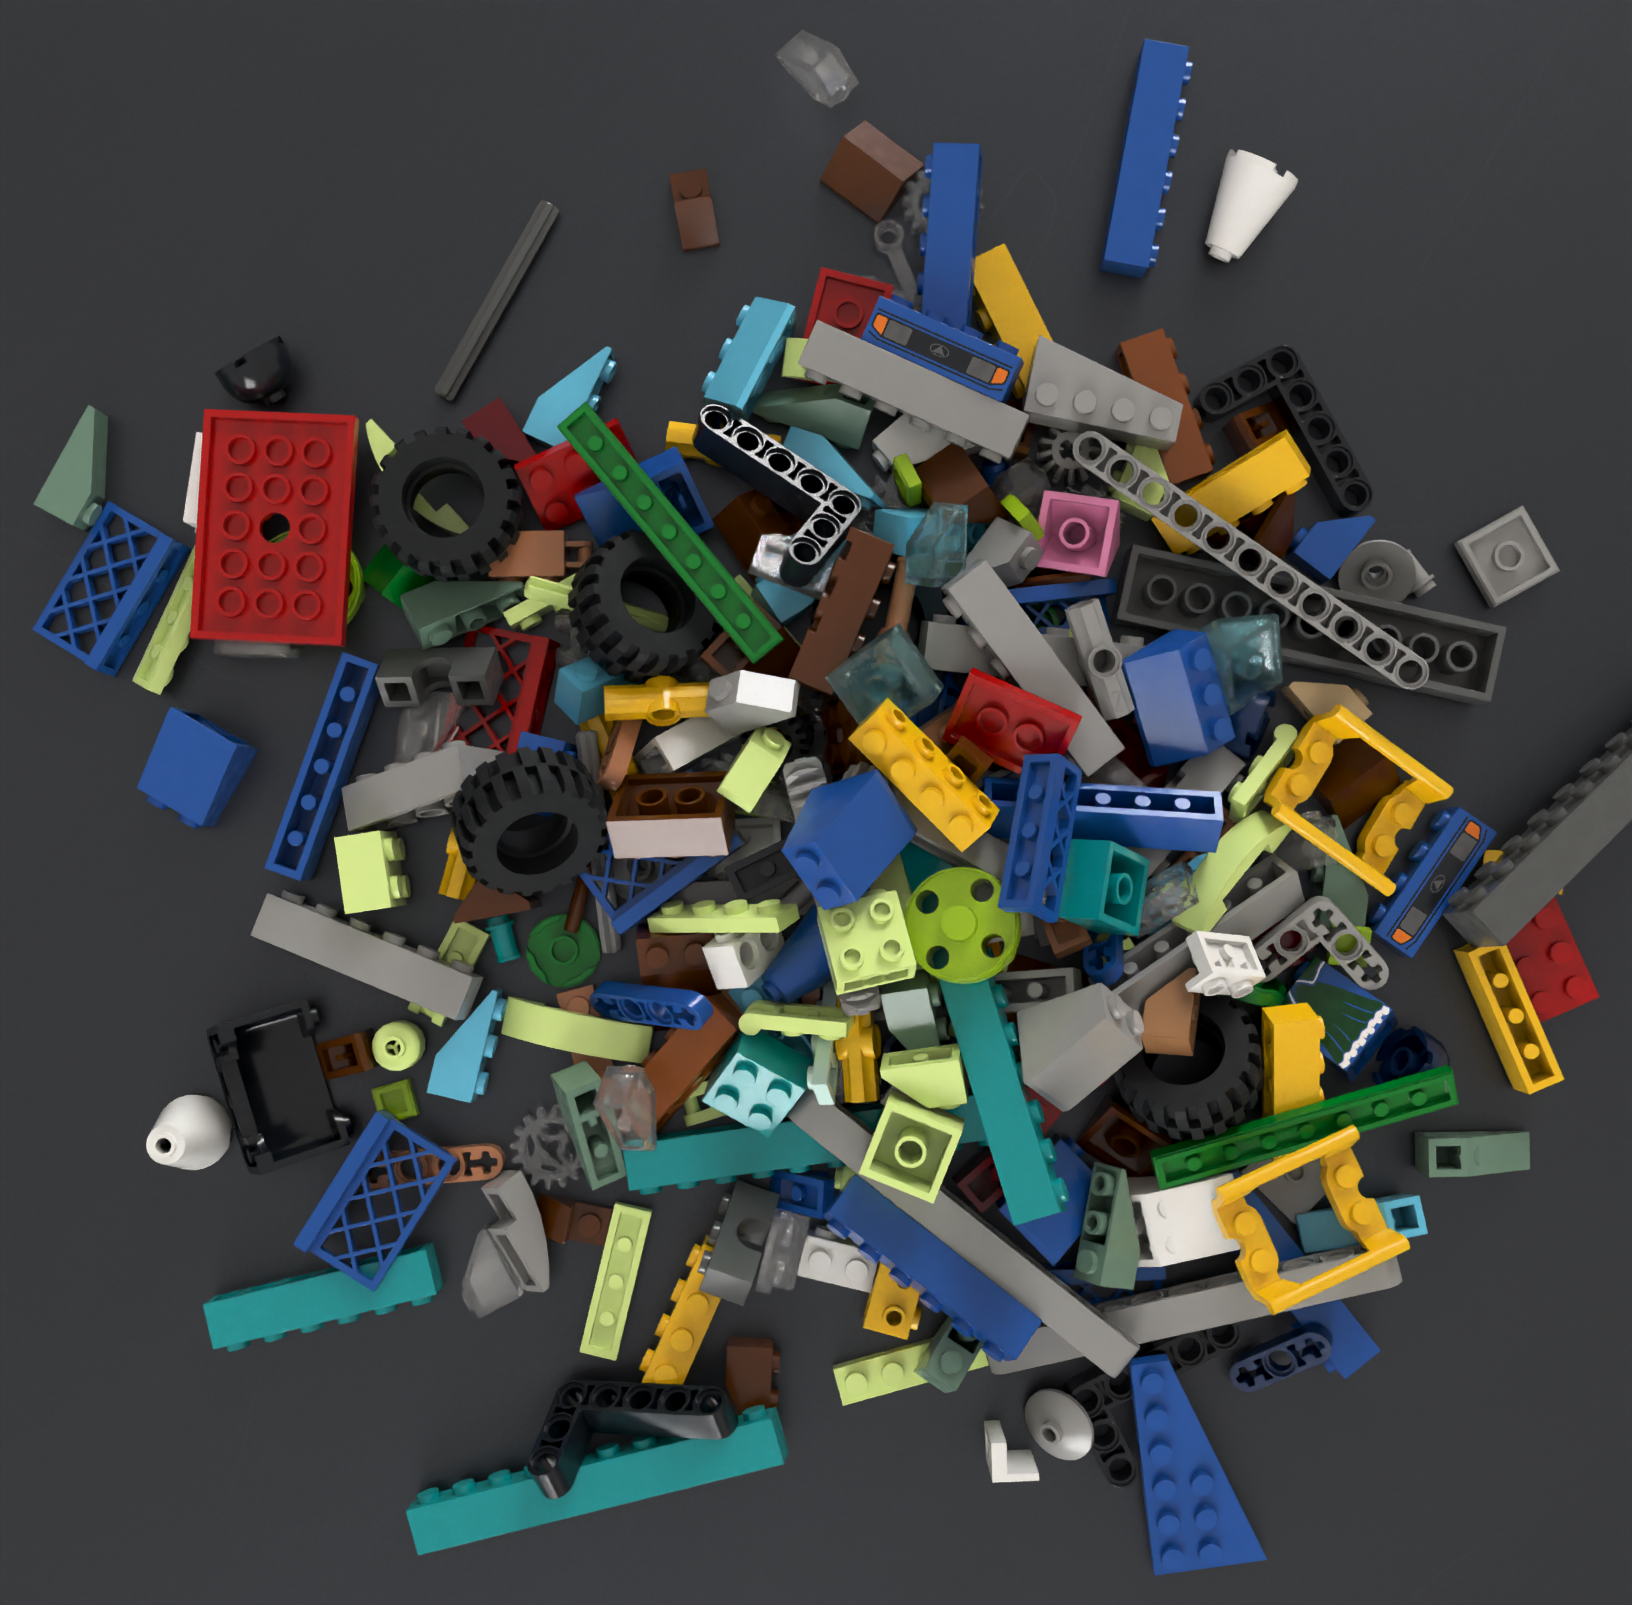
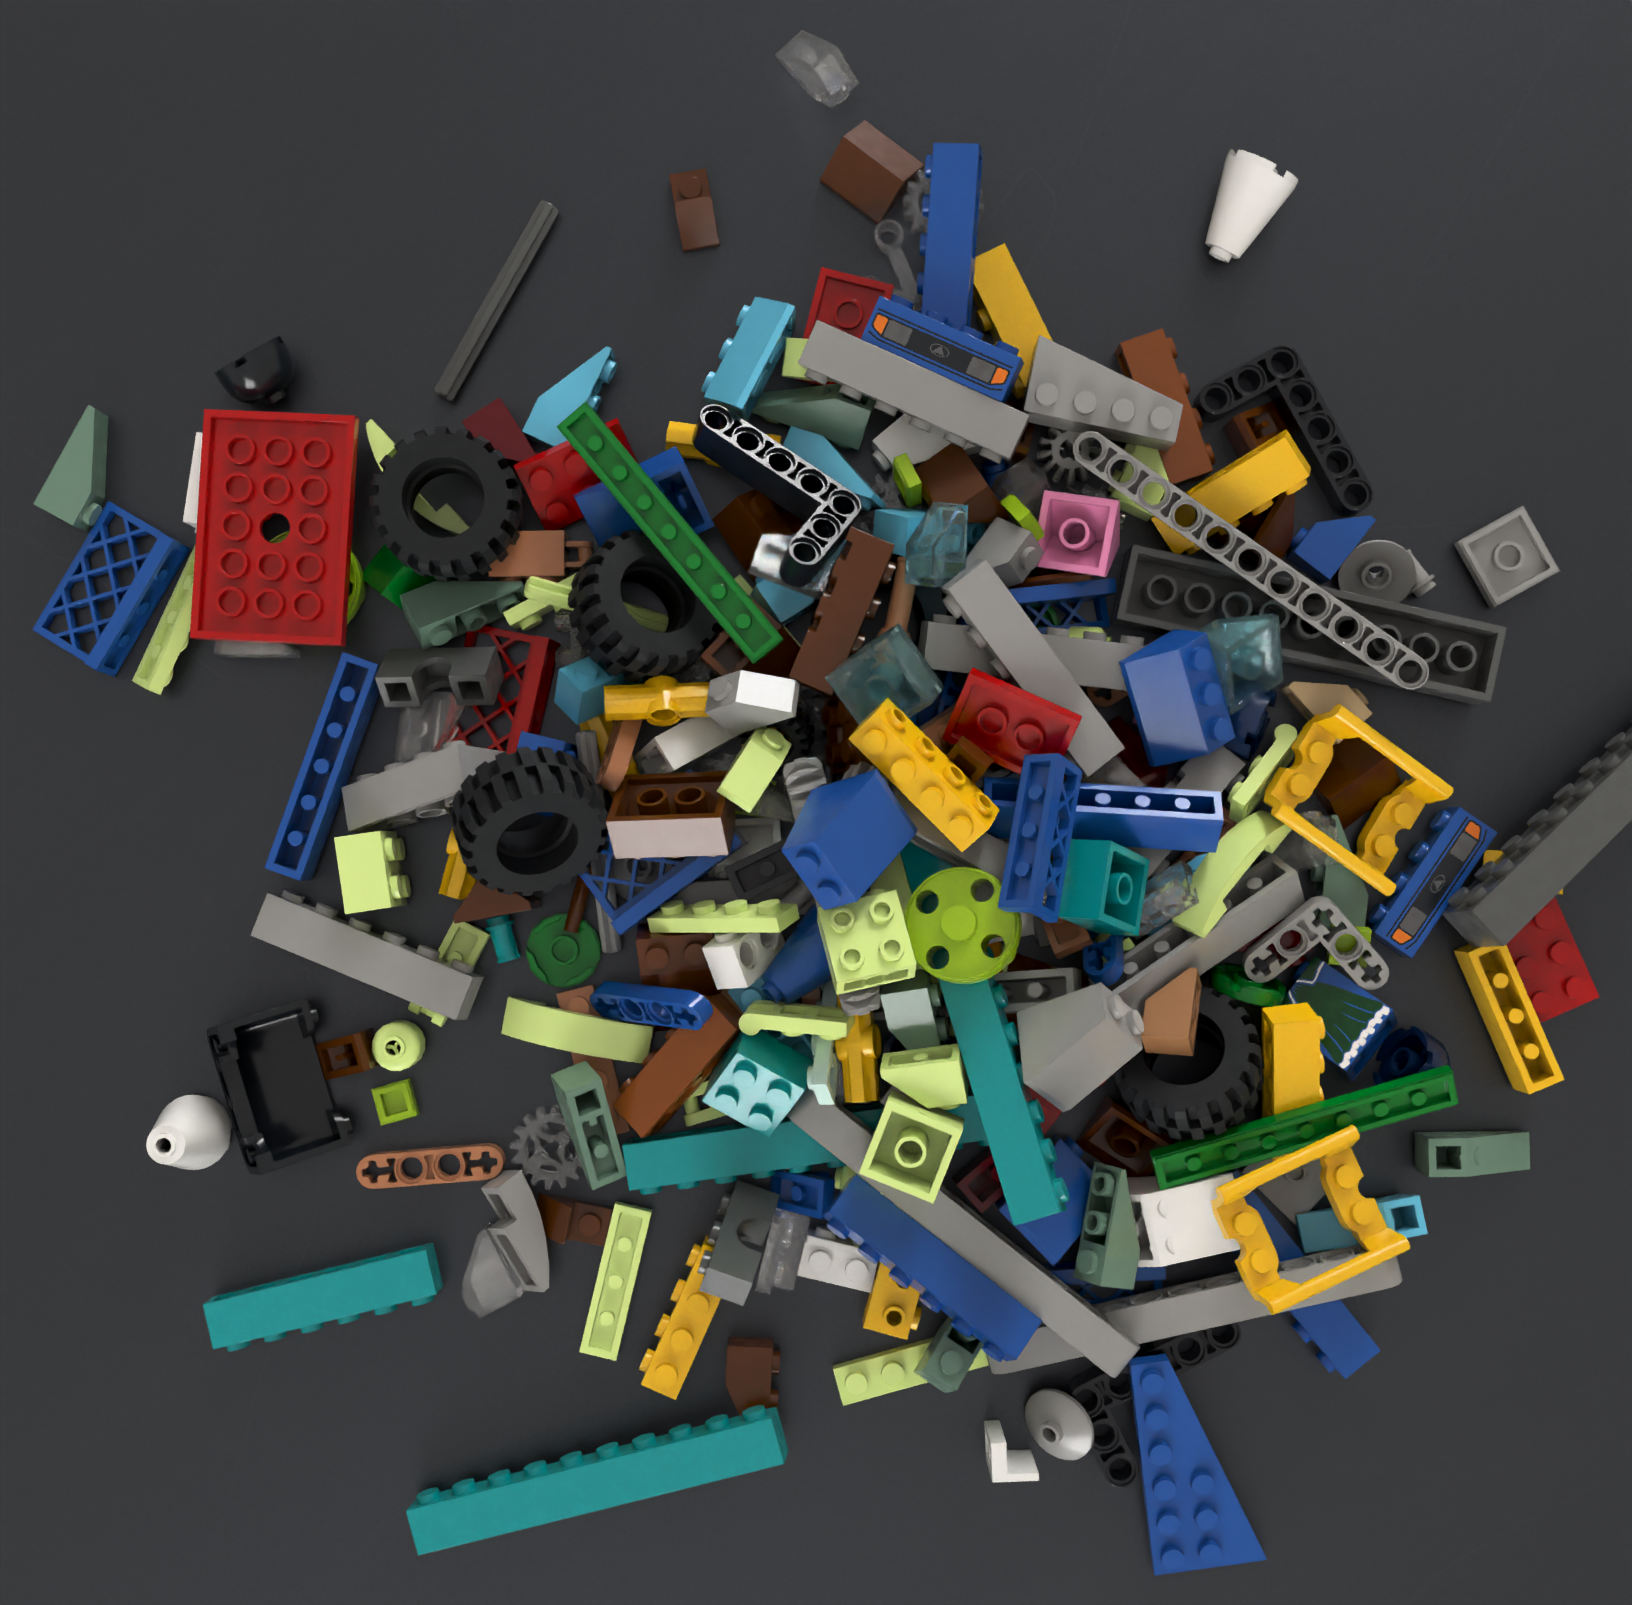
blue slope [137,707,259,829] -> none
blue fence [293,1109,458,1292] -> none
medium azure slope [426,988,507,1103] -> none
black beam [527,1380,738,1499] -> none
clear slope [593,1065,657,1151] -> none
light grey piece [1064,598,1135,721] -> none
blue brick [1099,39,1193,279] -> none
white bracket [1185,931,1266,998] -> none
dark blue beam [1229,1323,1333,1392] -> none

